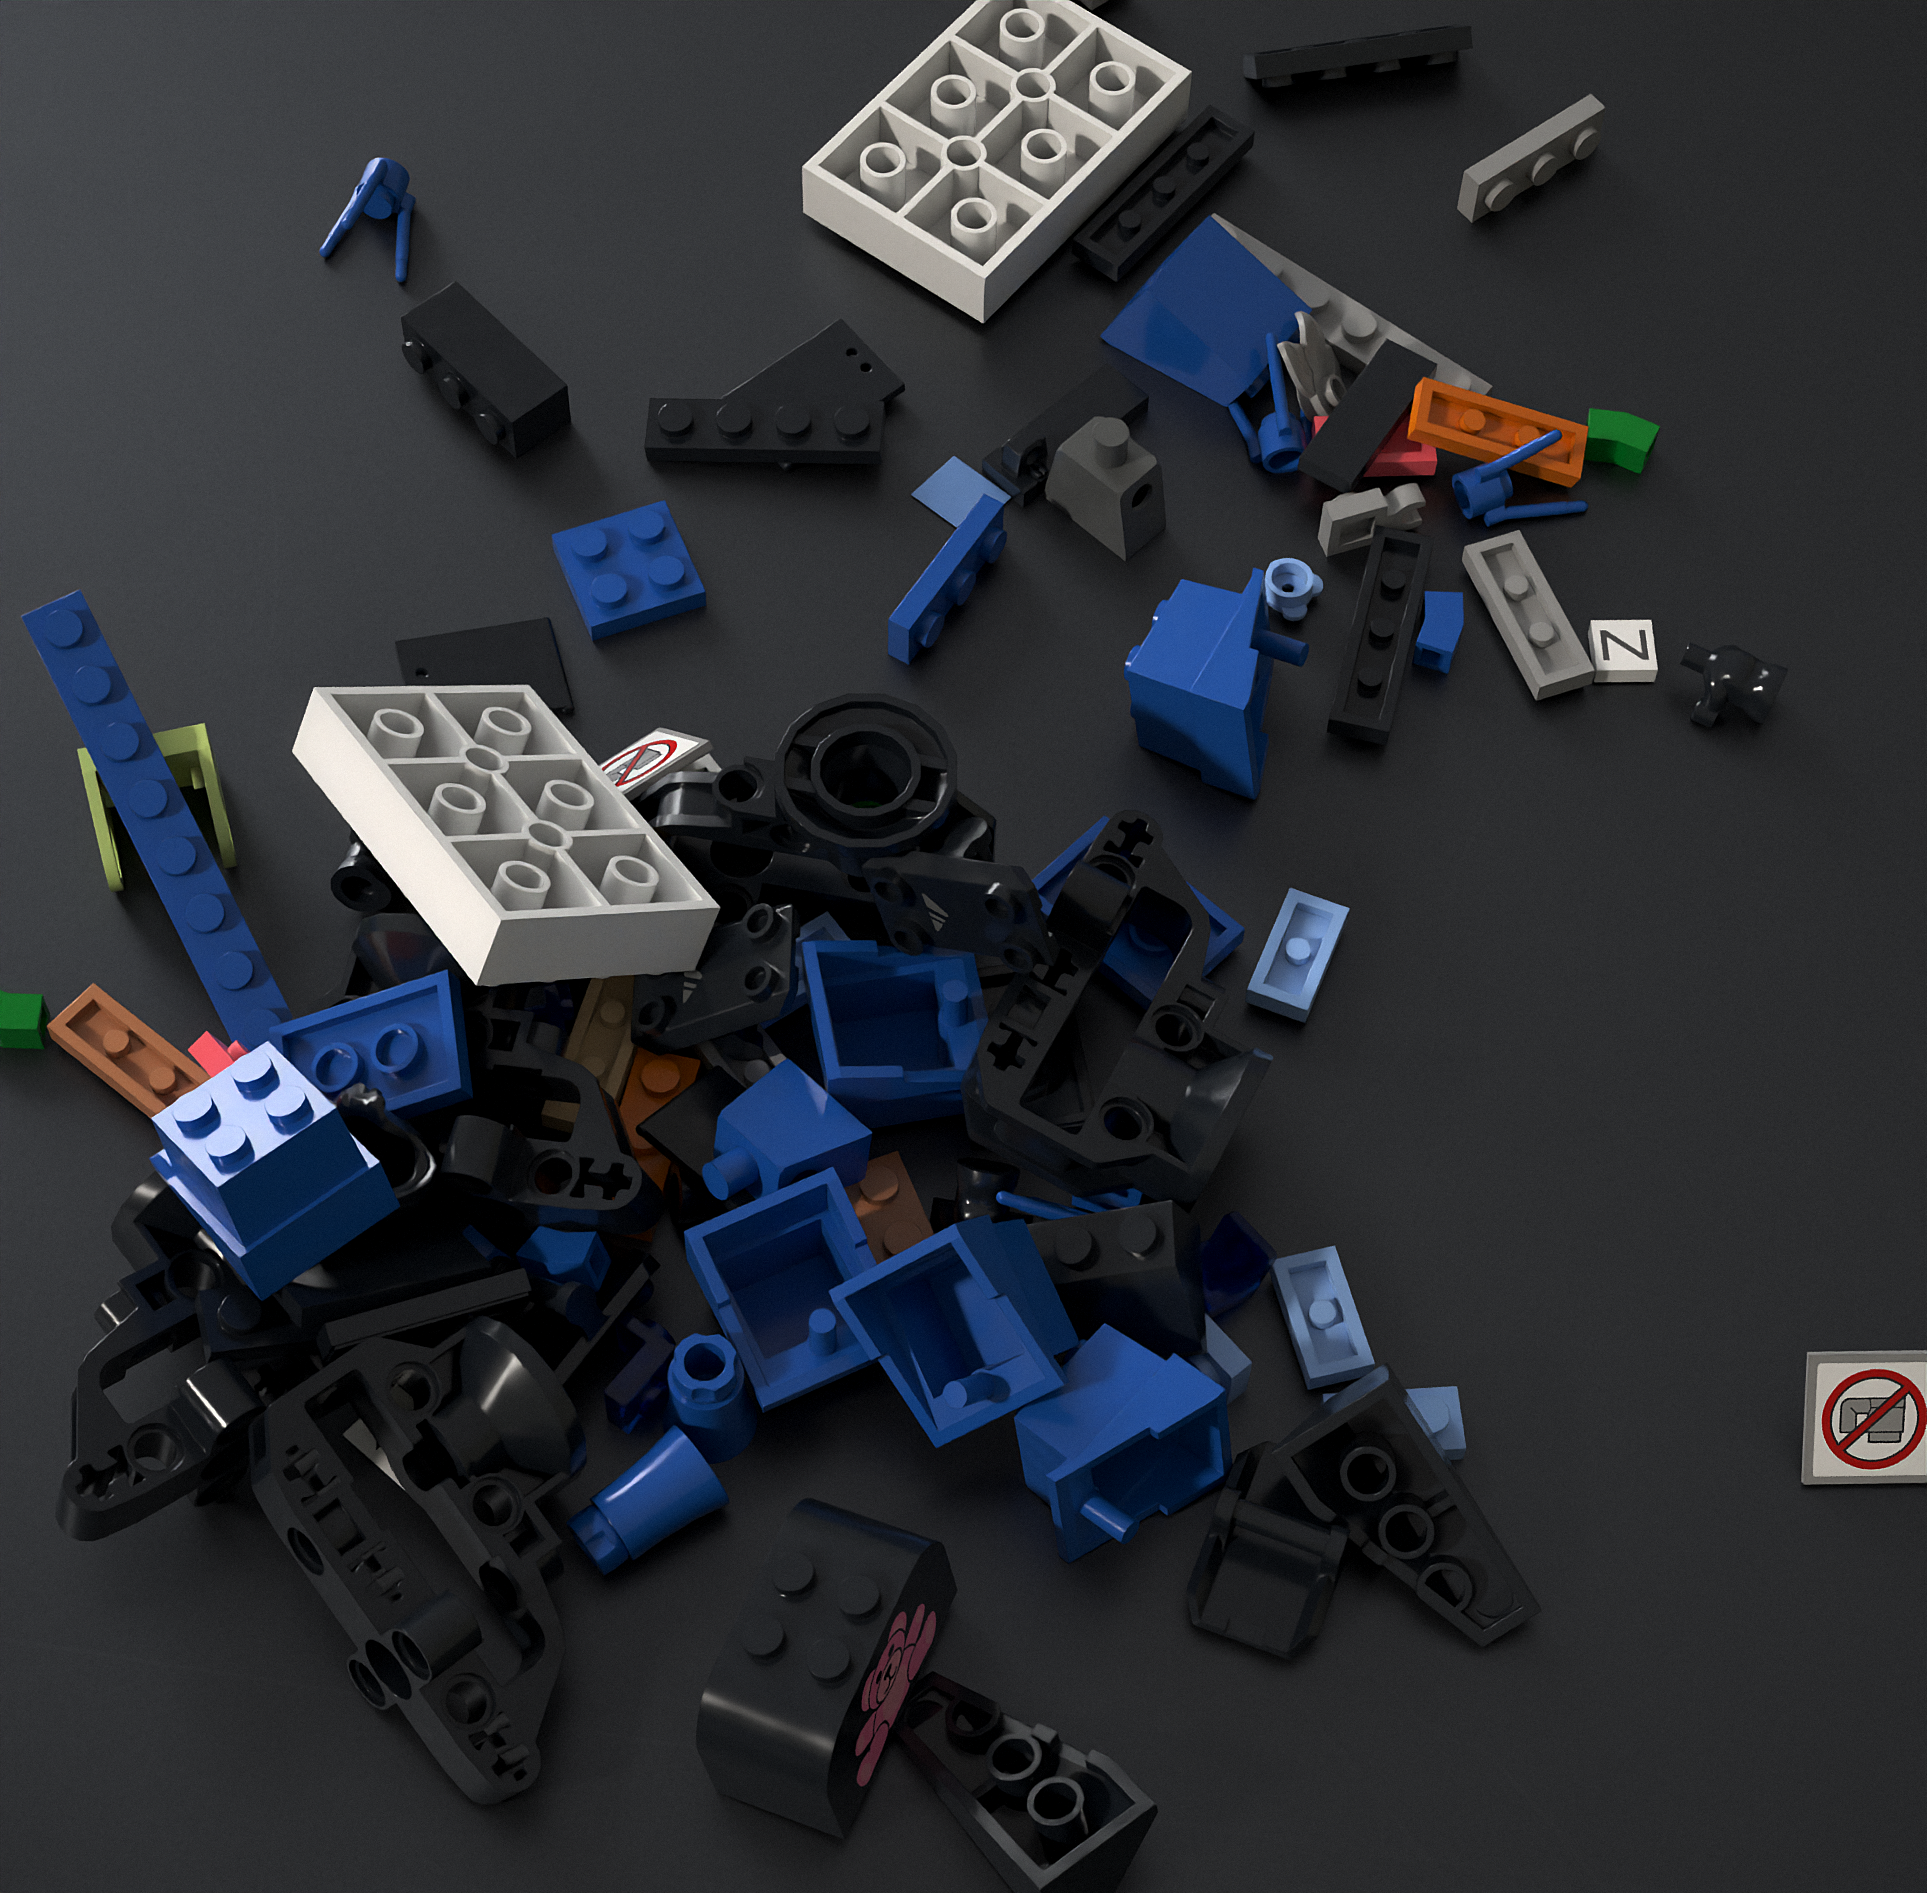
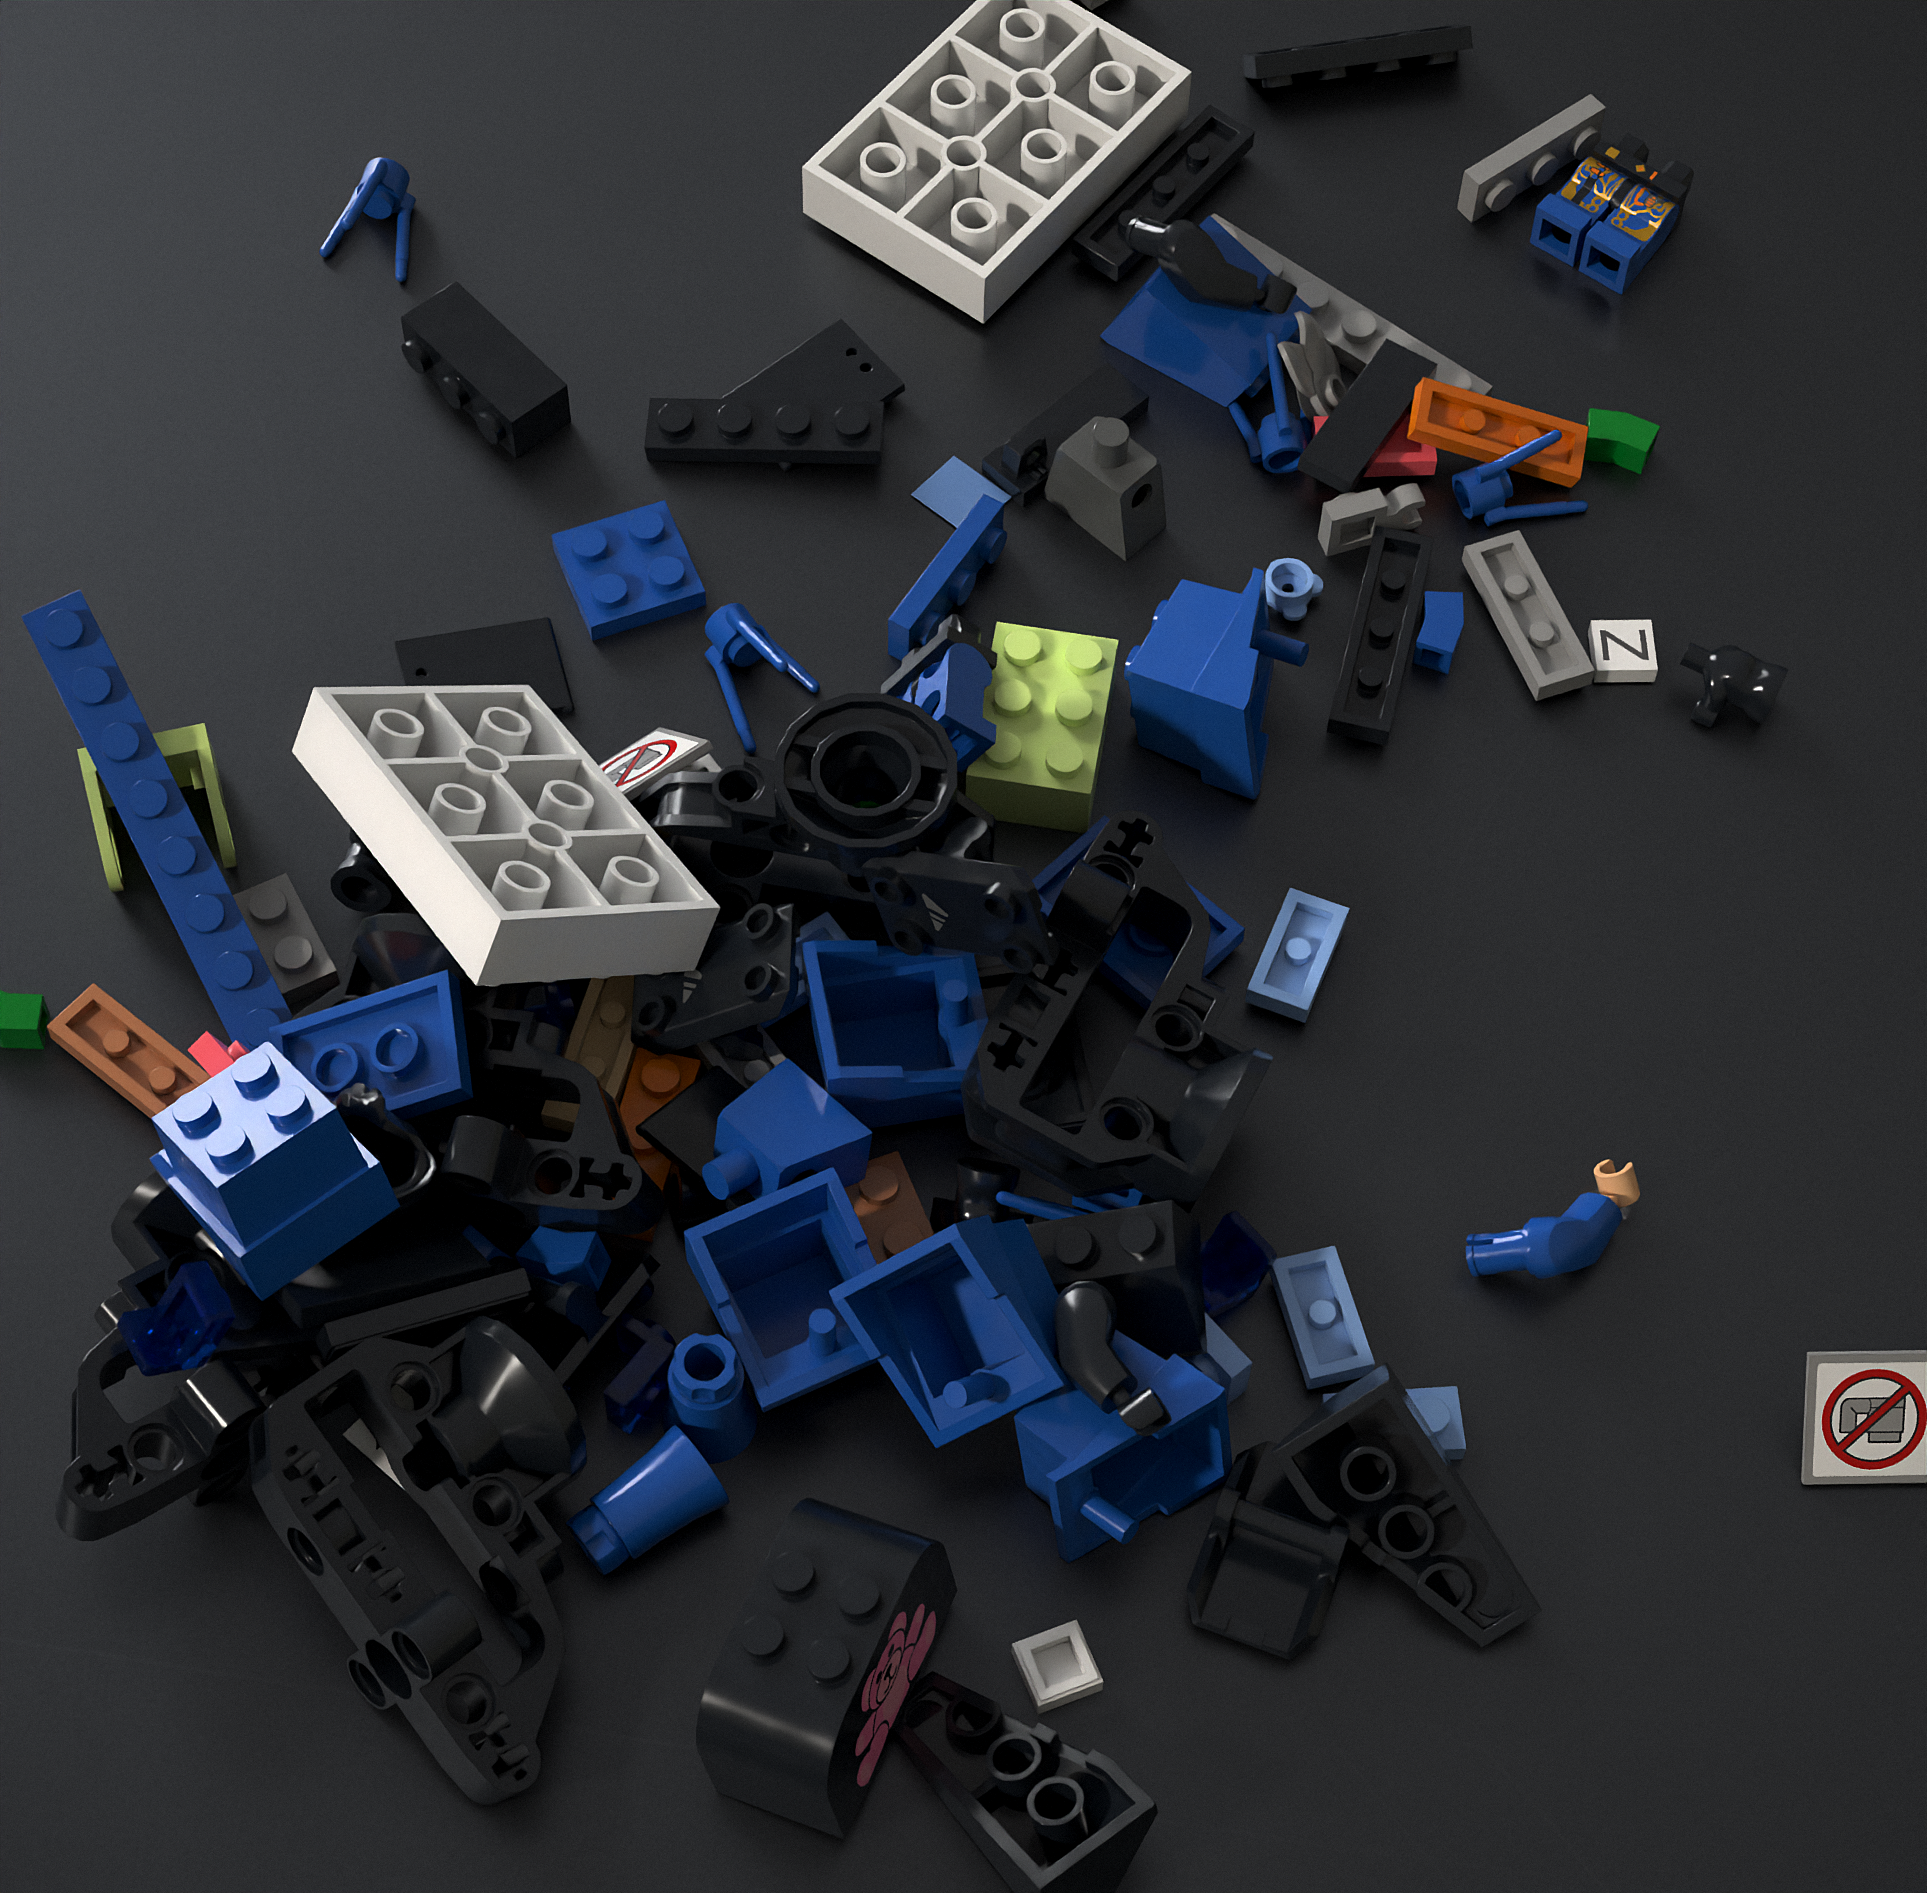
none -> clear blue bracket [117,1261,236,1377]
none -> light grey plate [233,873,340,1006]
none -> blue plant [705,603,820,754]
none -> blue hips [881,614,997,773]
none -> yellowish green brick [965,622,1119,833]
none -> white tile [1011,1619,1104,1714]
none -> black arm [1053,1281,1172,1437]
none -> black arm [1125,215,1297,314]
none -> blue arm [1466,1159,1640,1280]
none -> hips [1530,133,1694,295]

